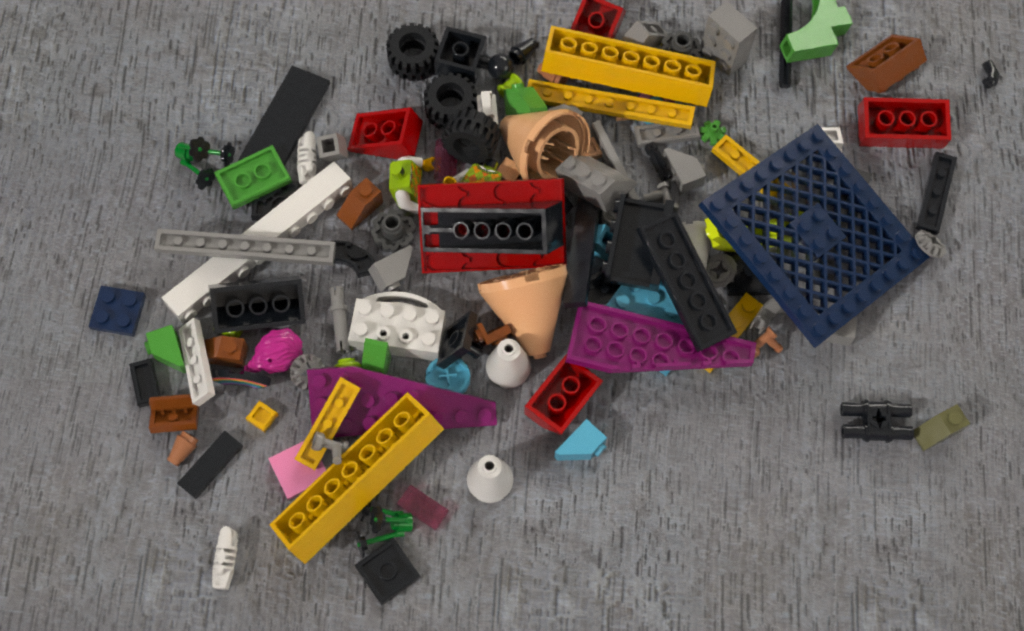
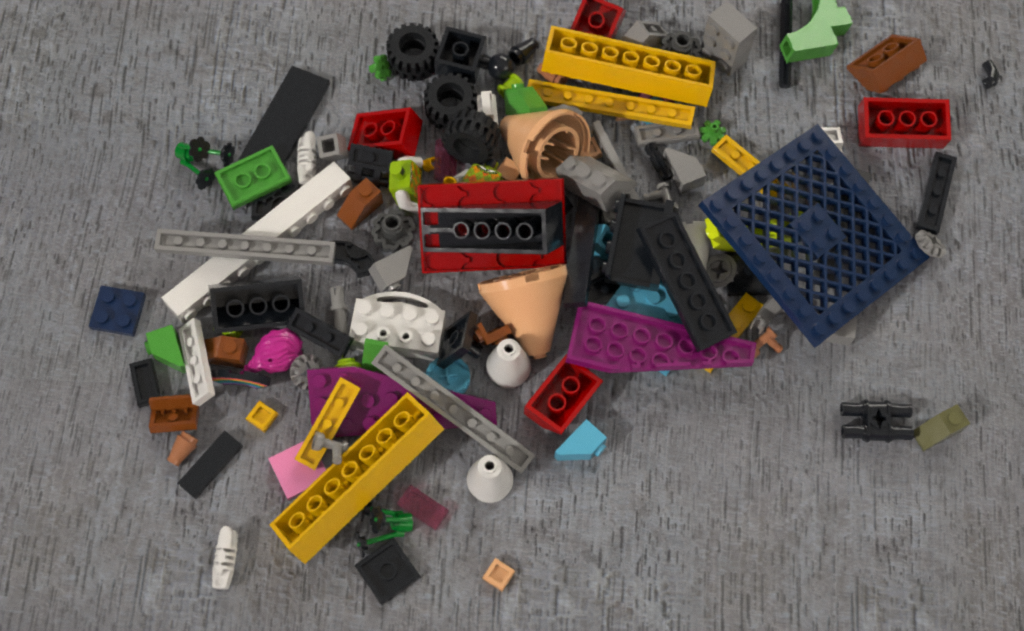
none -> black tile [286,307,354,358]
none -> black plate [346,143,395,188]
none -> bright green plant [369,54,392,81]
none -> light grey plate [371,344,535,474]
none -> light nougat tile [482,558,515,592]

